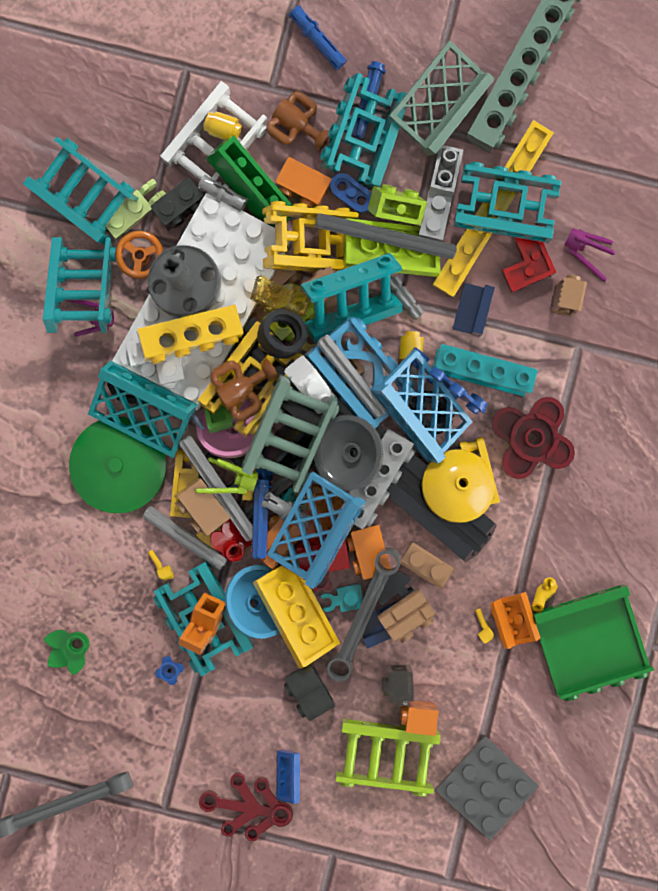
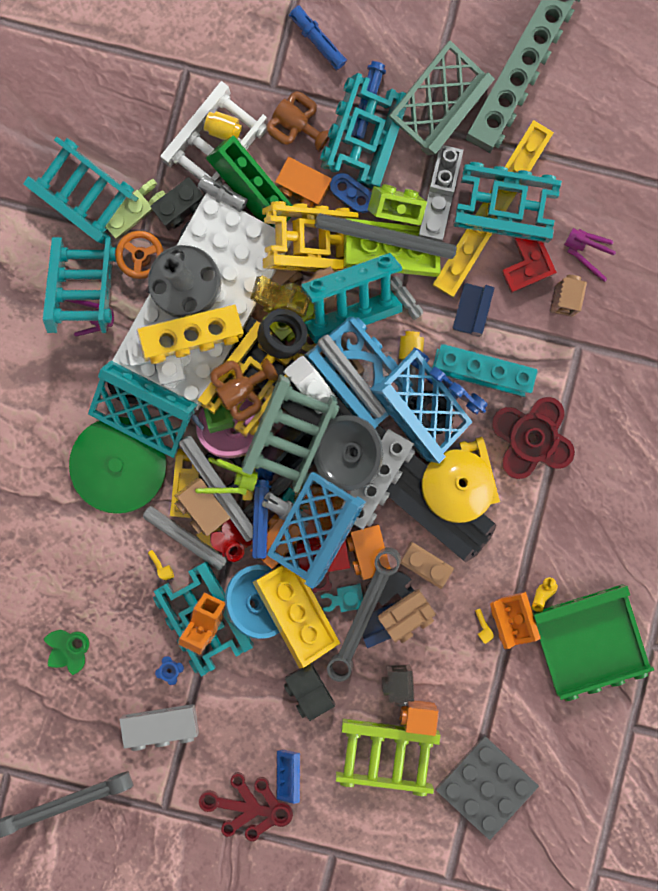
none -> light grey brick [119,704,199,751]

